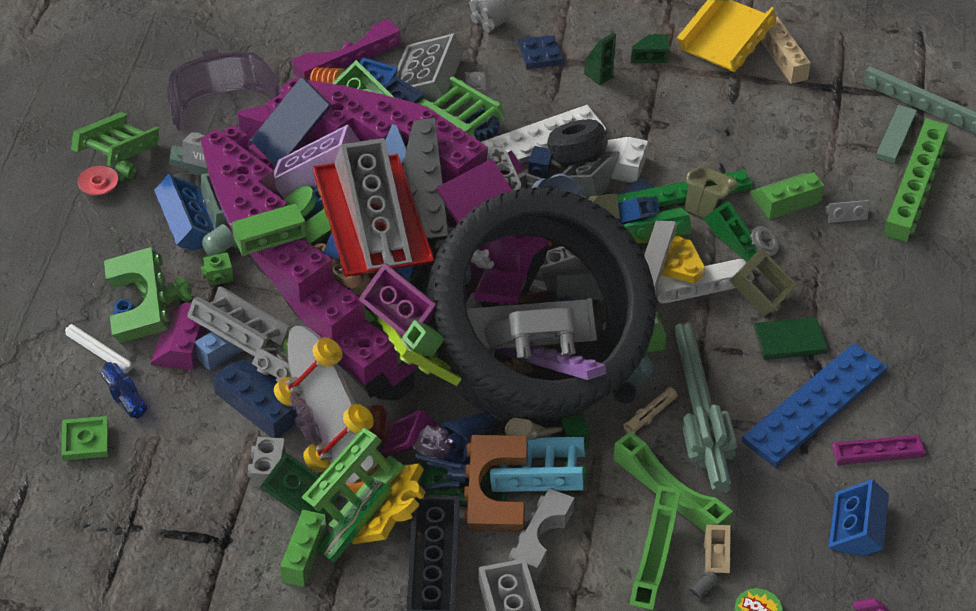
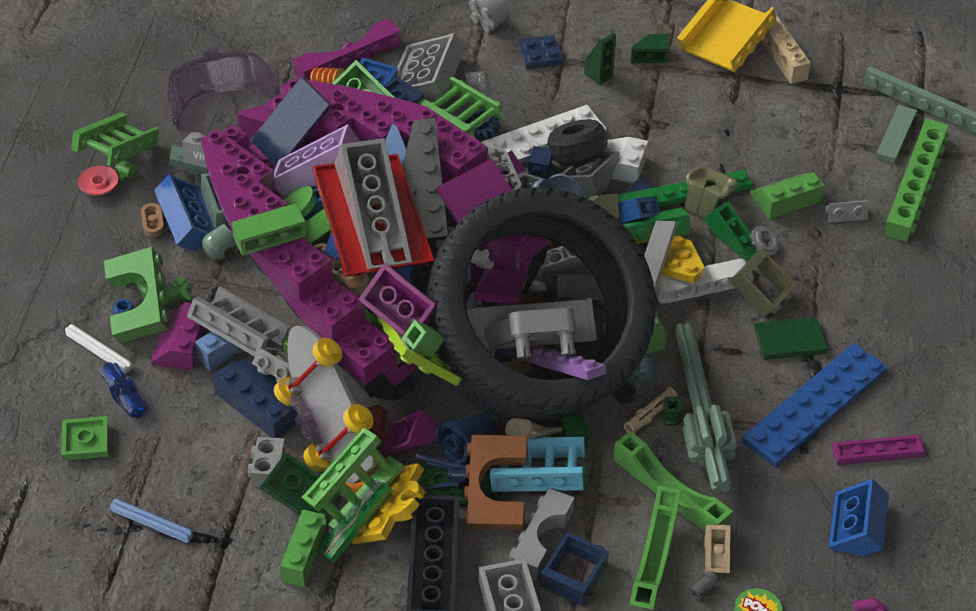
bright green brick [201,252,234,286] -> none
clear purple brick [413,425,454,460] -> none
none -> medium blue axle [110,499,193,543]
none -> medium nougat plate [141,203,164,238]
none -> dark blue window [540,532,609,606]
none -> dark green bush [662,397,683,426]

